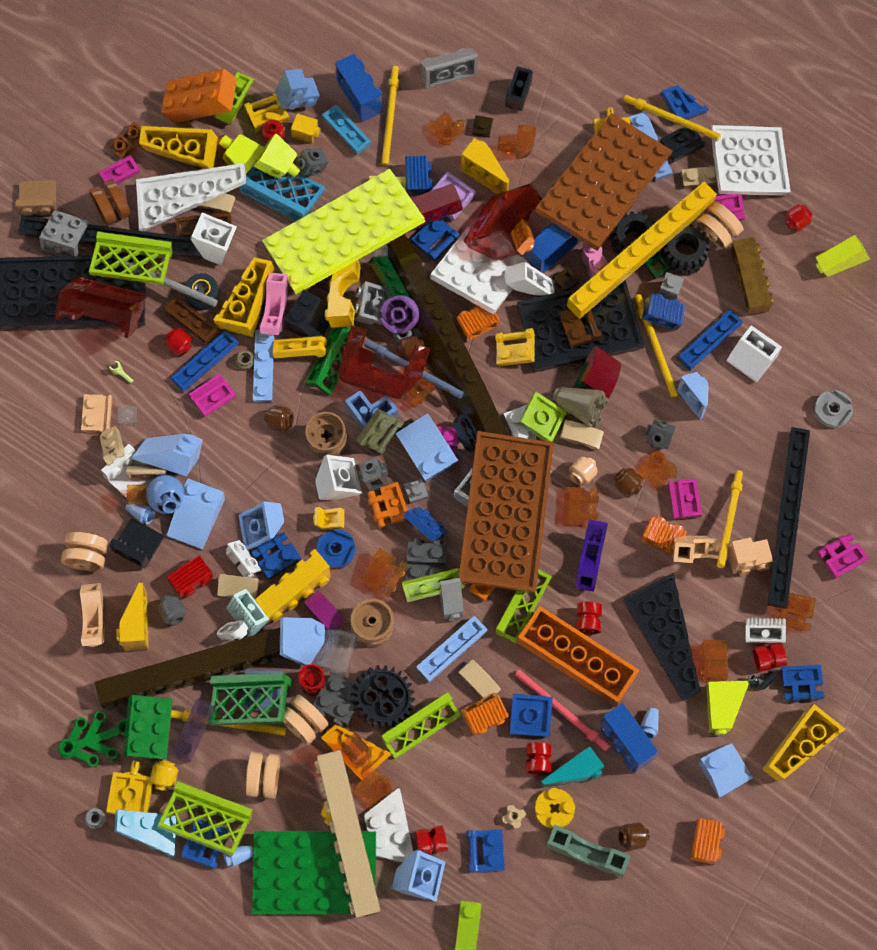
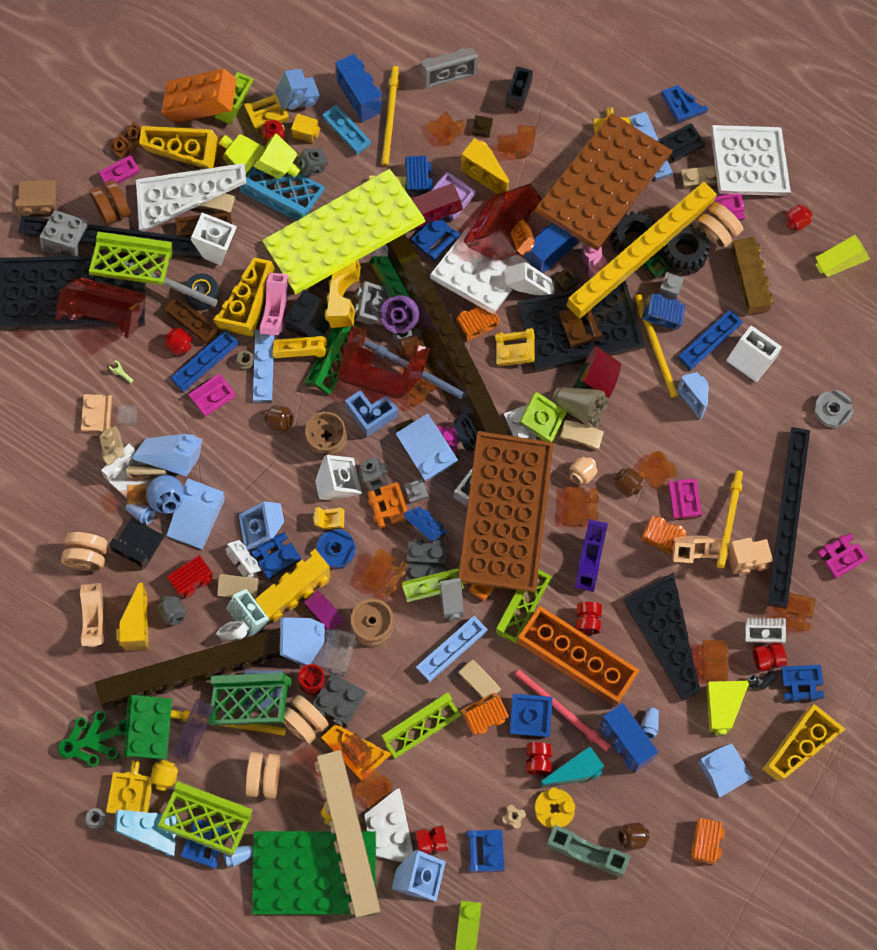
black gear [351,665,415,729] -> none
olive plate [357,409,404,454] -> none
yellow bar [623,95,721,141] -> none
dark grey brick [645,419,676,450] -> none

